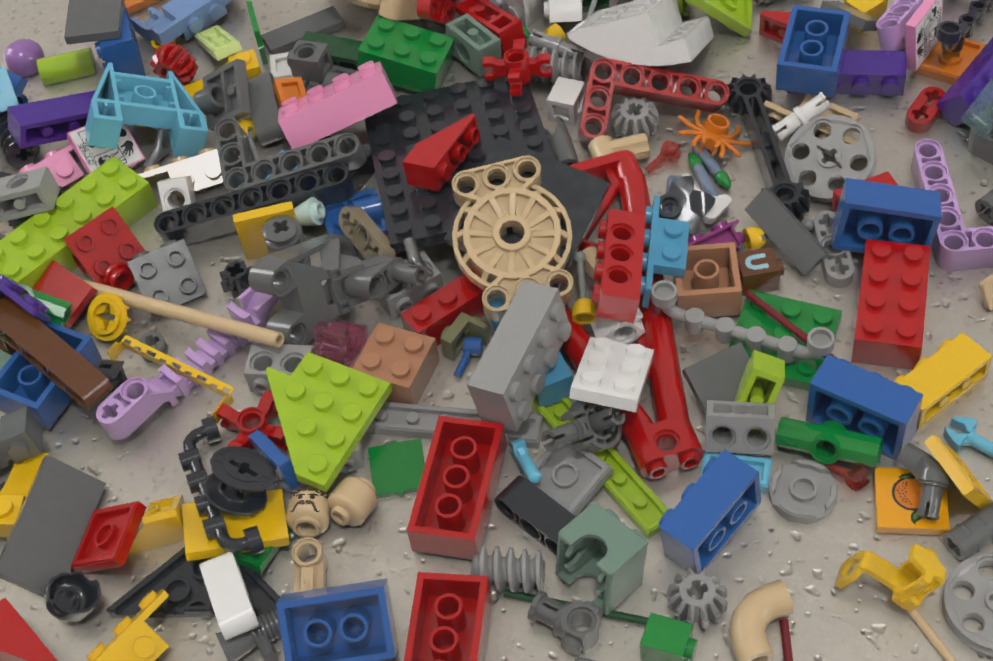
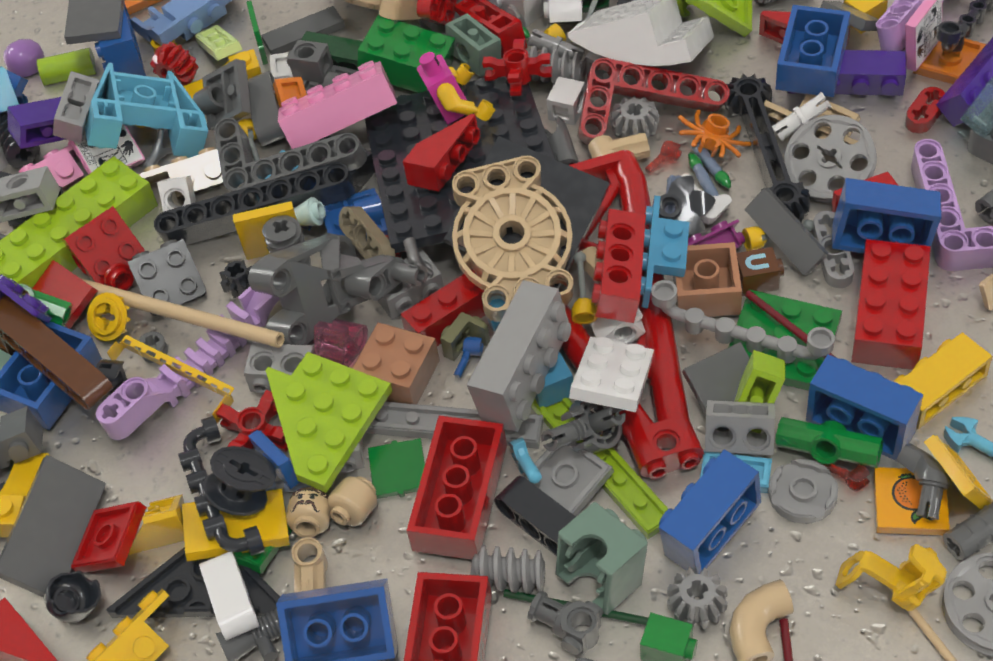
none -> light grey brick [53,71,99,143]
none -> torso [417,52,496,124]

